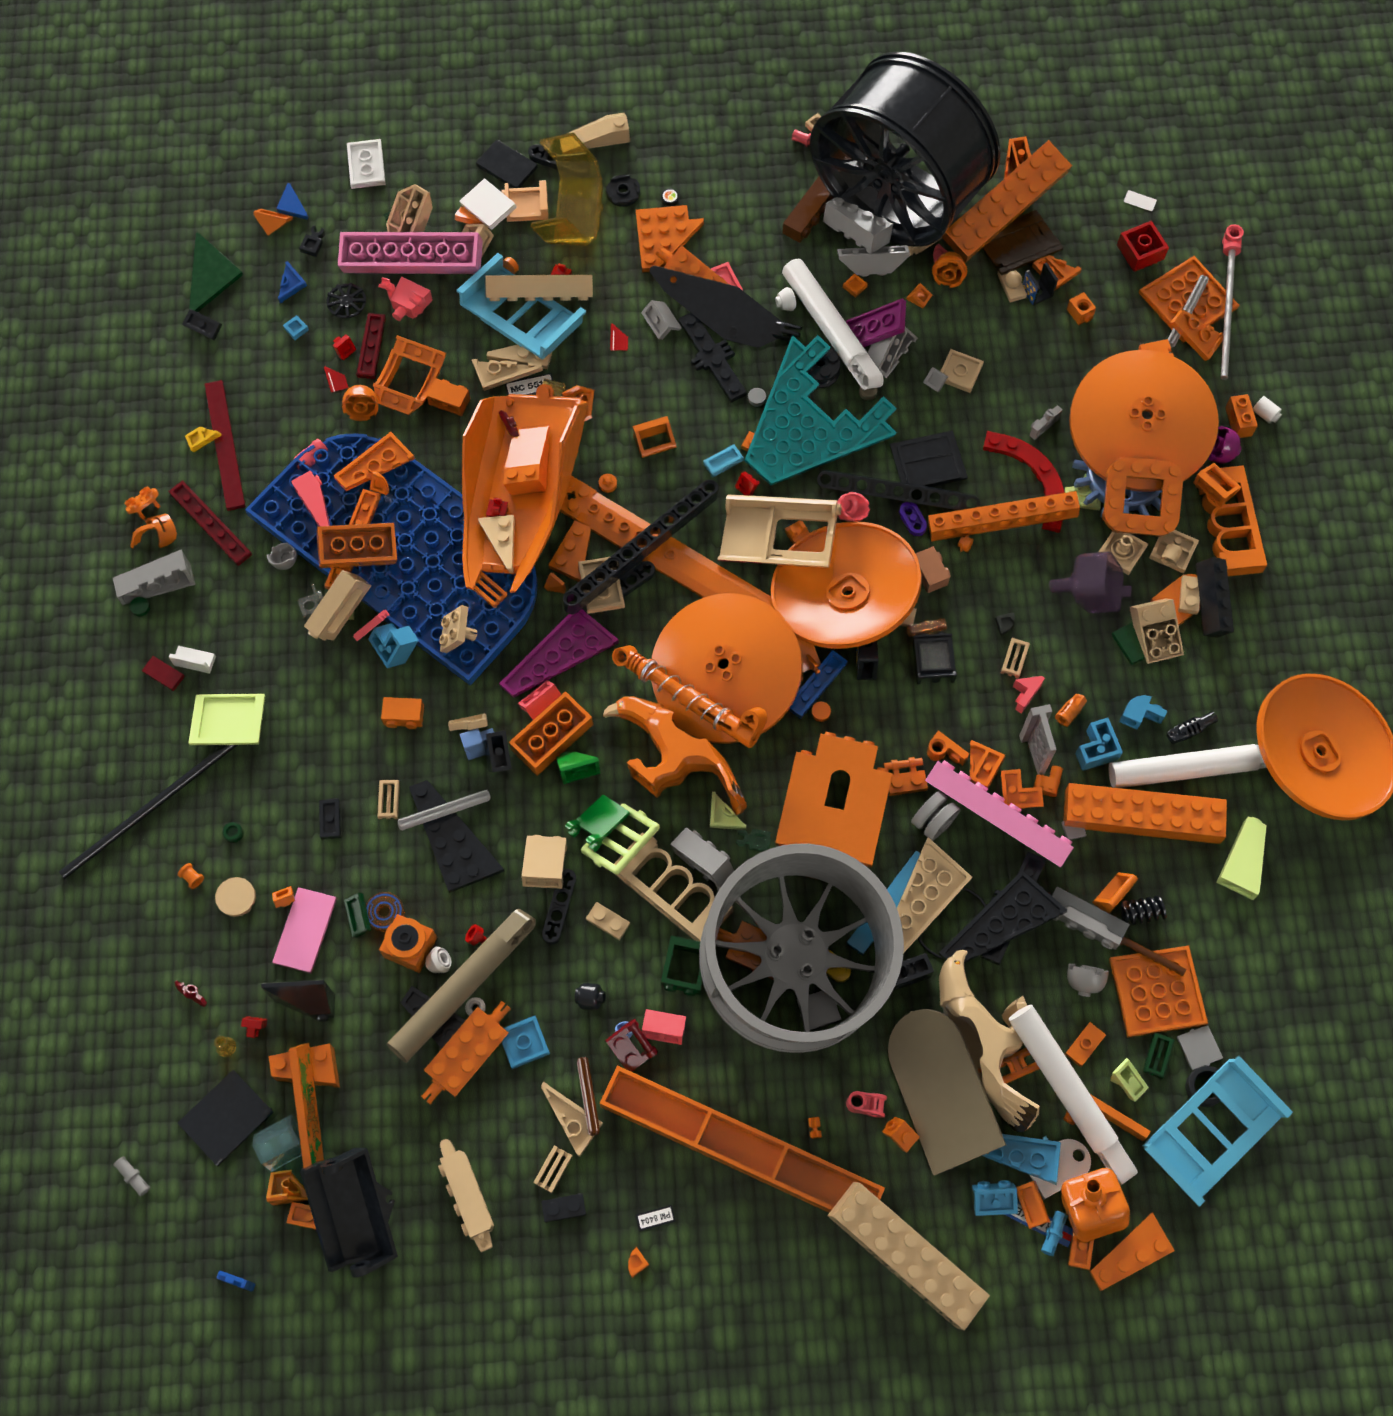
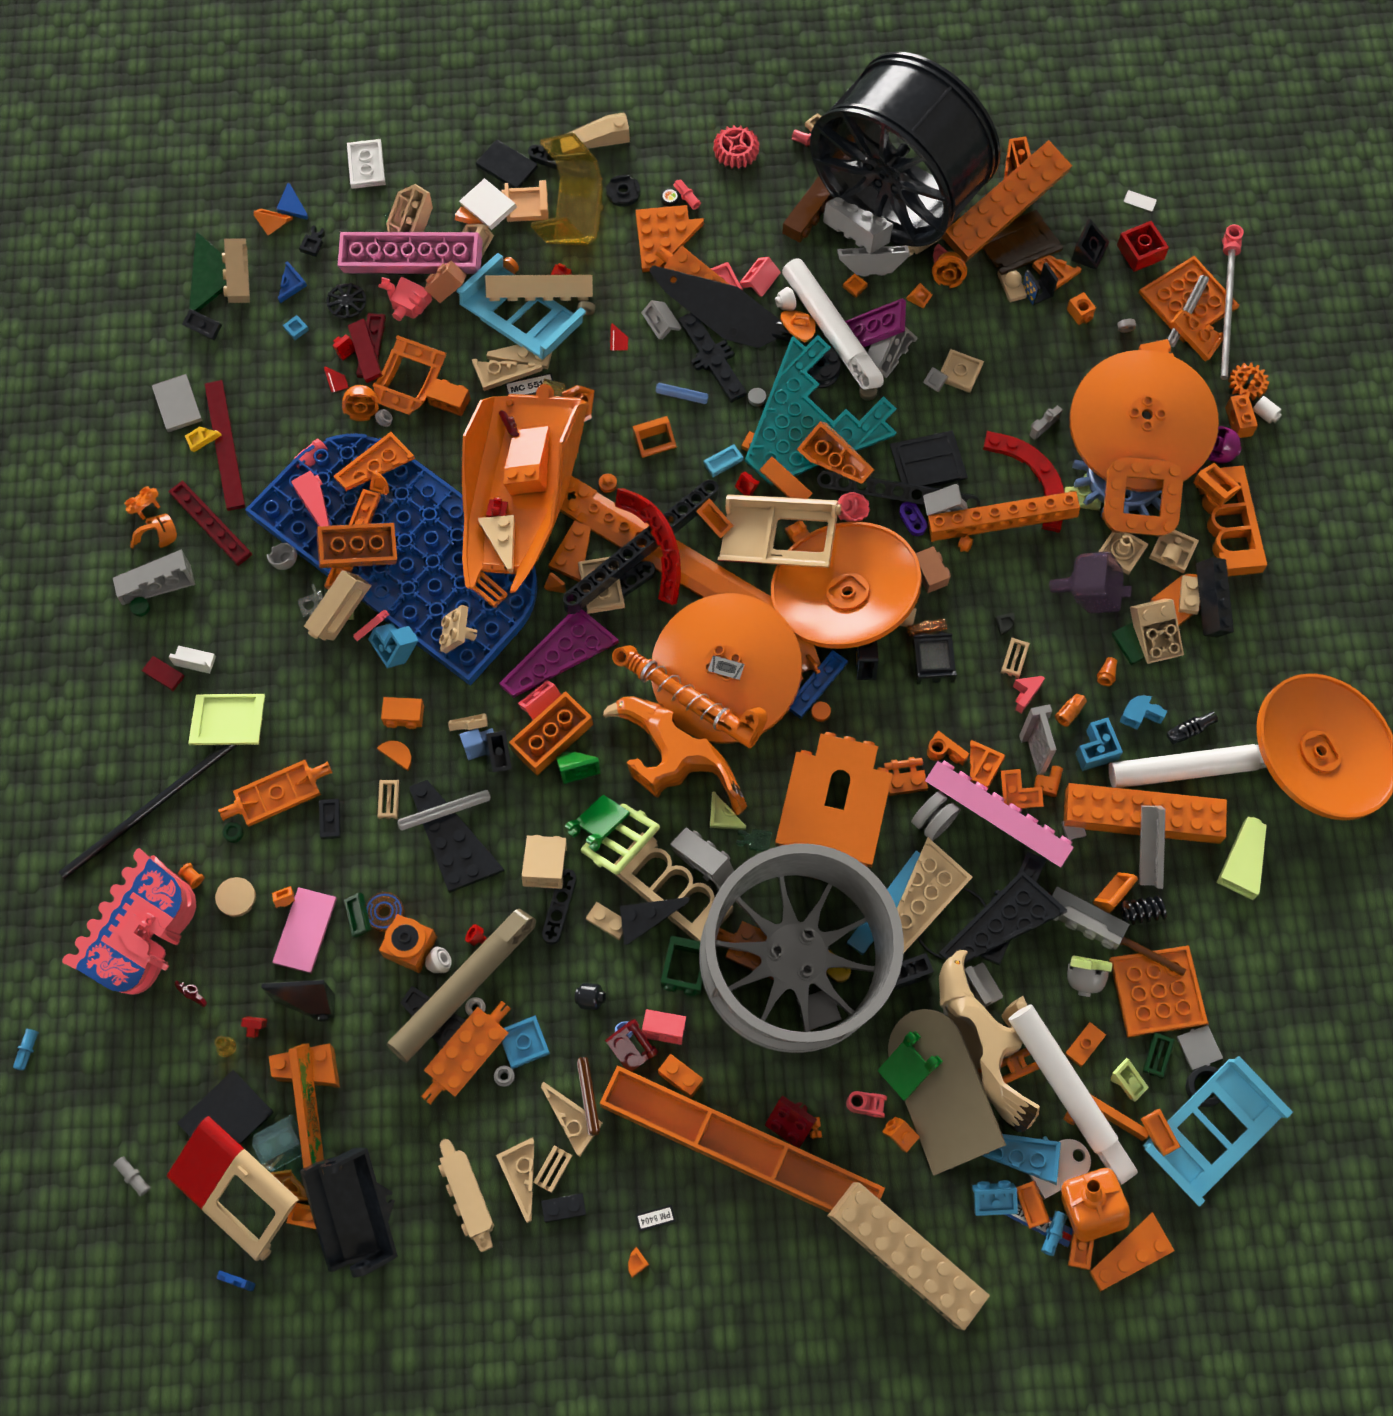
none -> dark azure axle [13,1029,39,1071]
none -> coral animal [62,848,196,995]
none -> light grey tile [152,374,202,432]
none -> piece [167,1116,299,1261]
none -> orange plate [218,760,333,827]
none -> tan wedge [222,239,250,303]
none -> dark red tile [348,318,383,383]
none -> light grey plate [375,409,393,427]
none -> orange tile [377,741,412,771]
none -> nougat brick [424,261,467,303]
none -> light grey plate [494,1066,515,1087]
none -> tan wing [496,1137,534,1223]
none -> dark tan tile [577,301,595,315]
none -> red plate [615,488,681,605]
none -> black wing [620,897,690,945]
none -> medium blue axle [656,383,708,404]
none -> orange brick [658,1054,703,1099]
none -> coral axle [673,180,701,210]
none -> orange slope [696,498,734,538]
none -> sticker [708,655,744,680]
none -> coral gear [713,125,759,169]
none -> coral panel [740,257,781,297]
none -> orange tile [759,457,813,499]
none -> dark red plate [765,1095,817,1148]
none -> orange shield [780,310,816,342]
none -> orange wedge [797,421,874,484]
none -> green flag [877,1031,943,1101]
none -> light grey panel [923,484,968,516]
none -> light grey panel [965,963,1003,1007]
none -> yellowish green tile [1070,955,1112,972]
none -> black slope [1071,219,1109,269]
none -> orange cone [1097,657,1118,686]
none -> light grey tile [1117,319,1136,333]
none -> light grey fence [1139,805,1166,889]
none -> orange tile [1141,1109,1181,1156]
none -> orange gear [1228,363,1269,401]

